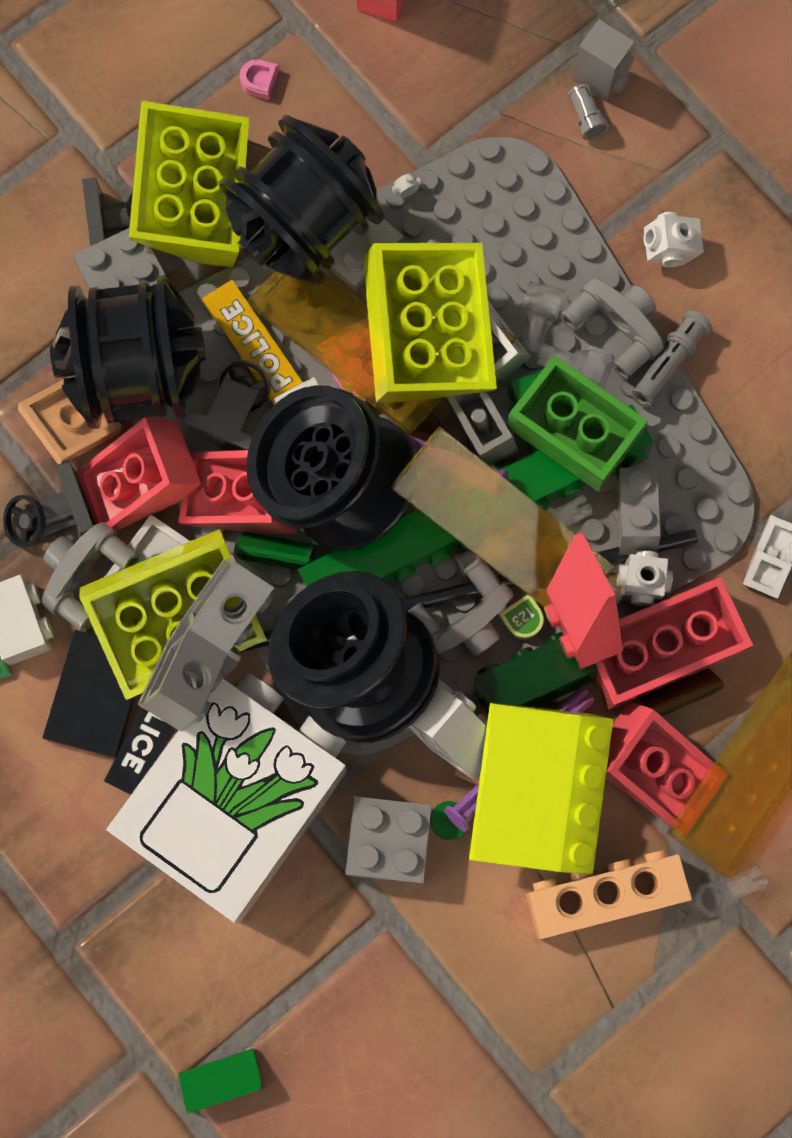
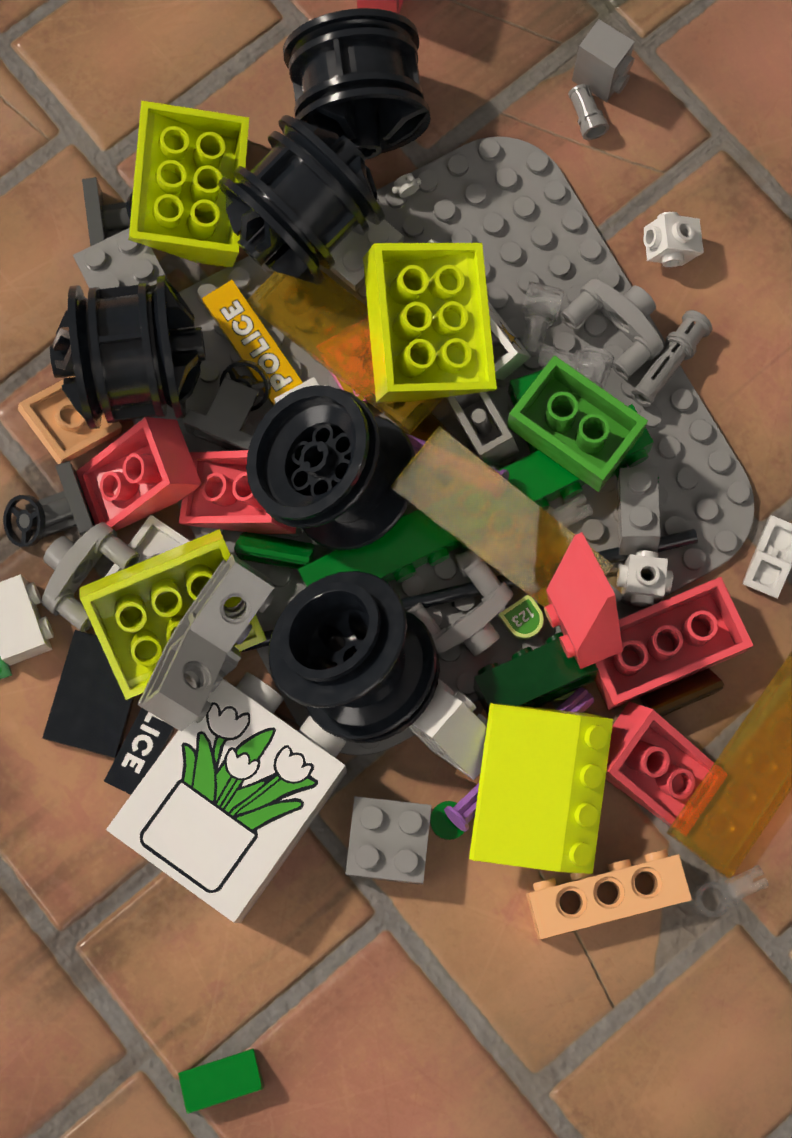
bright pink tile [240,59,279,101] -> none
none -> black wheel [283,8,431,159]

